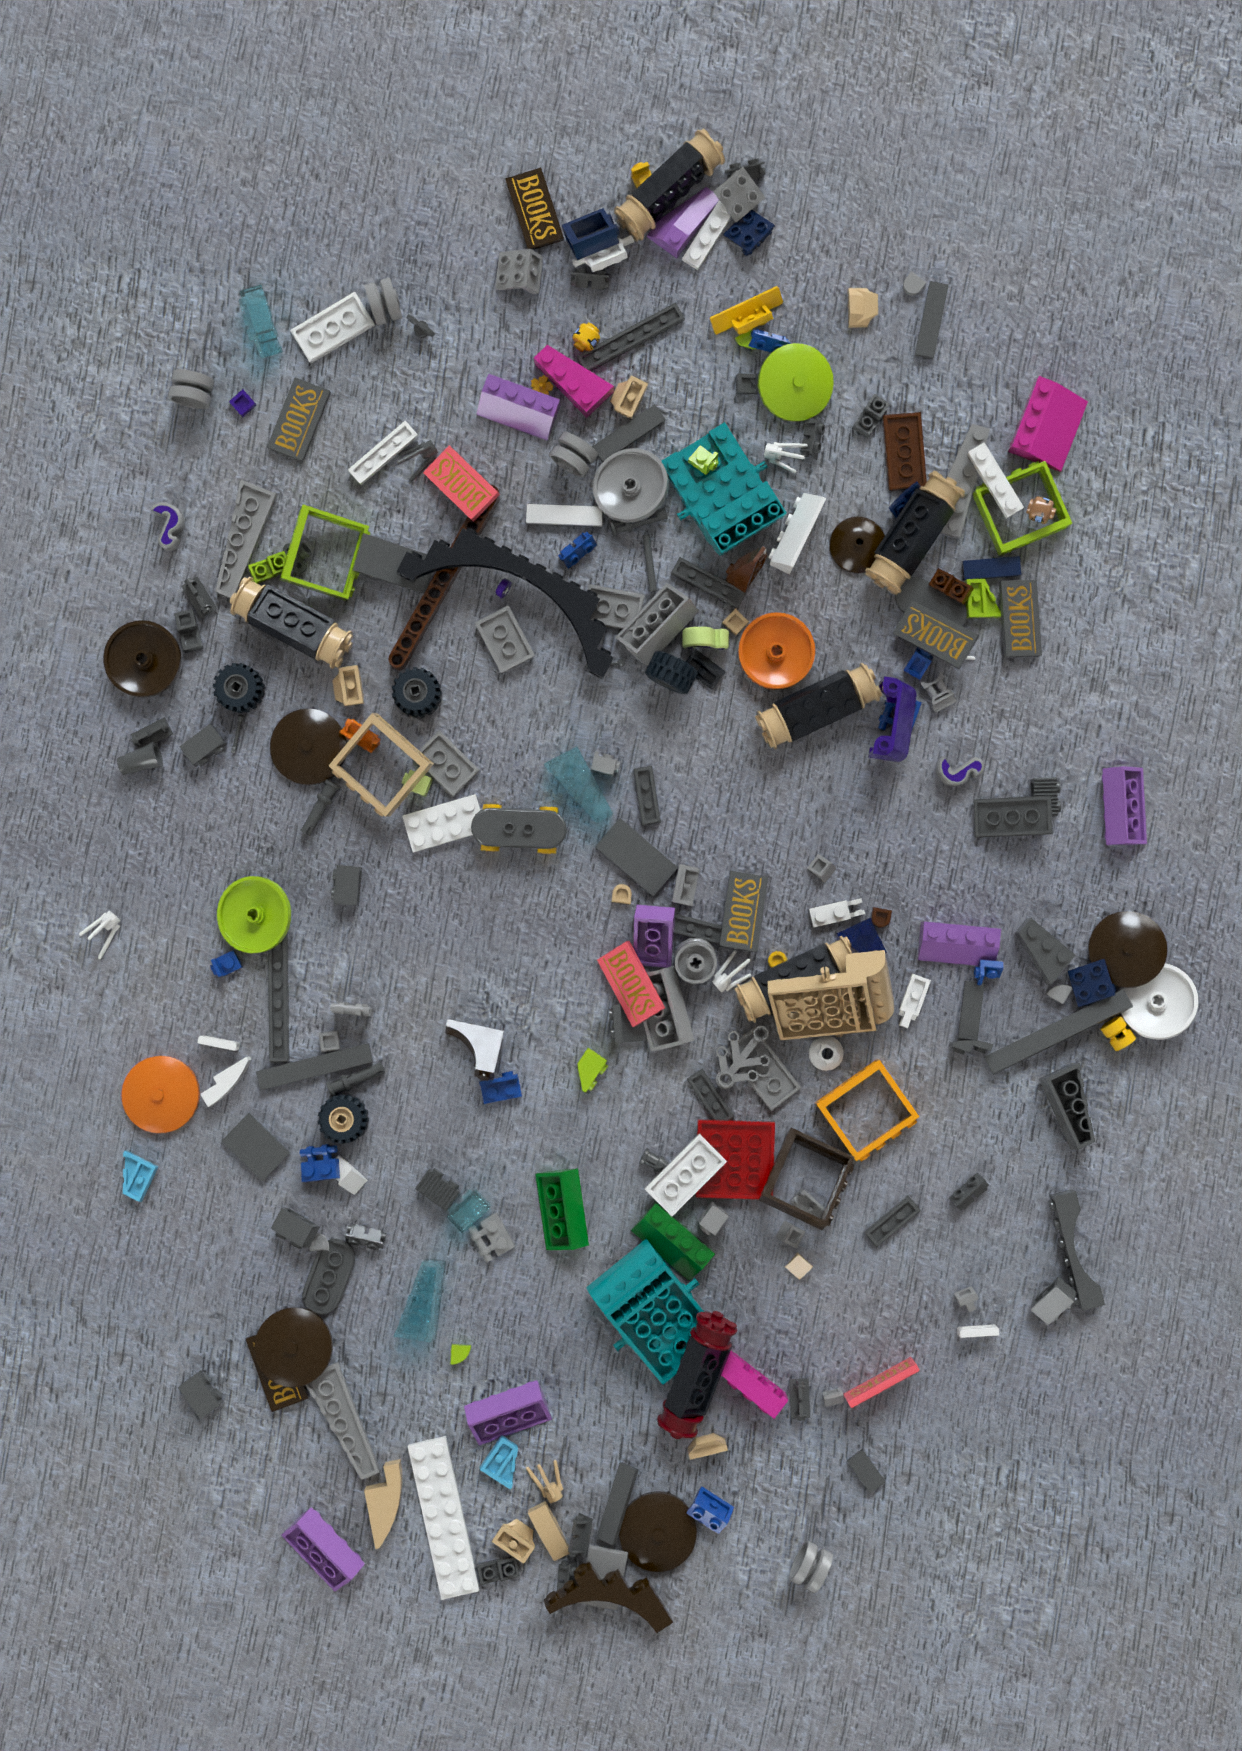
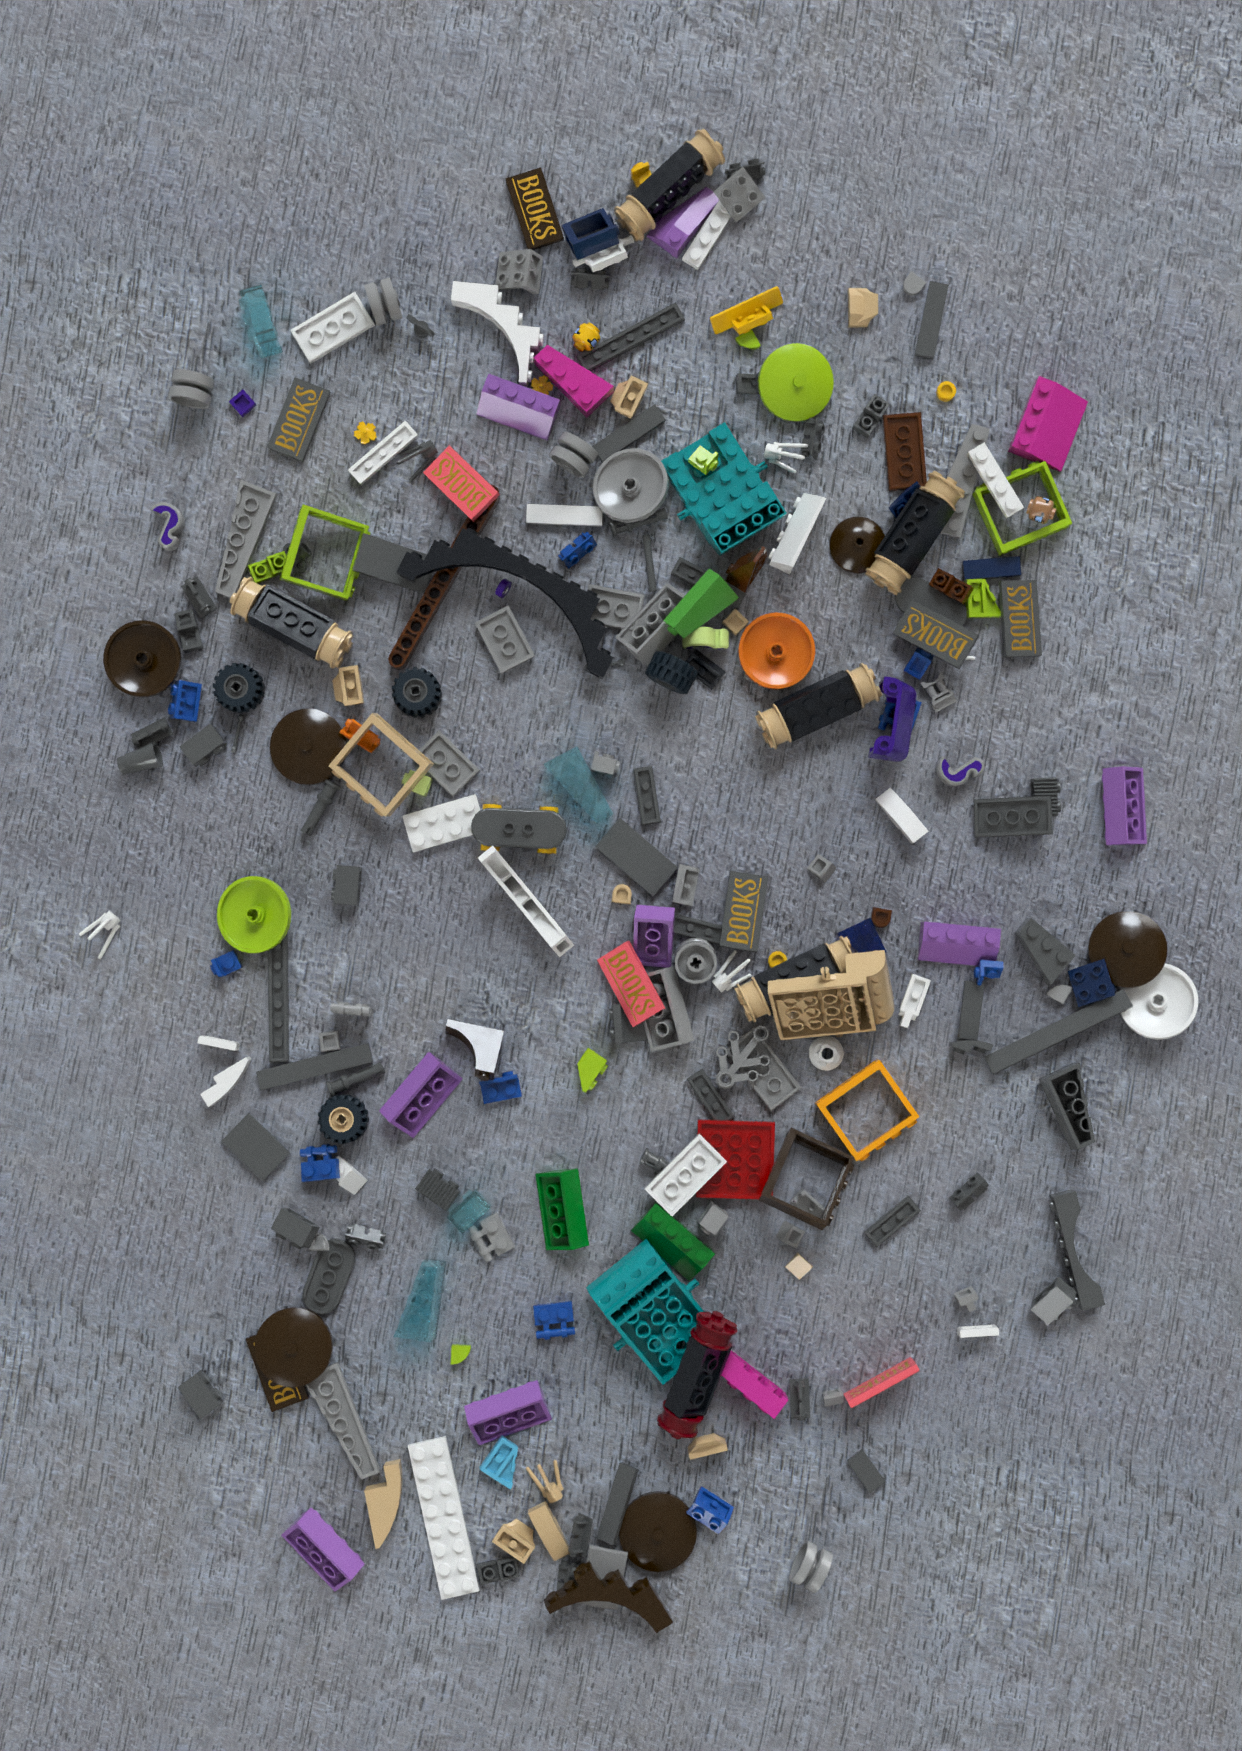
orange dish [121,1056,200,1133] -> none
medium azure wing [123,1151,158,1202] -> none
dark blue hinge [723,210,775,256] -> none
blue hinge [748,328,791,353] -> none
white hinge [809,898,865,928] -> none
yellow wheel [1100,1015,1137,1051] -> none
none -> blue bracket [168,680,202,722]
none -> yellow plant [354,421,377,445]
none -> medium lavender slope [379,1052,463,1138]
none -> white arch [451,281,544,387]
none -> white arch [478,846,574,957]
none -> blue plate [533,1301,575,1340]
none -> bright green slope [663,569,739,638]
none -> white slope [875,788,928,844]
none -> yellow tile [936,381,956,402]

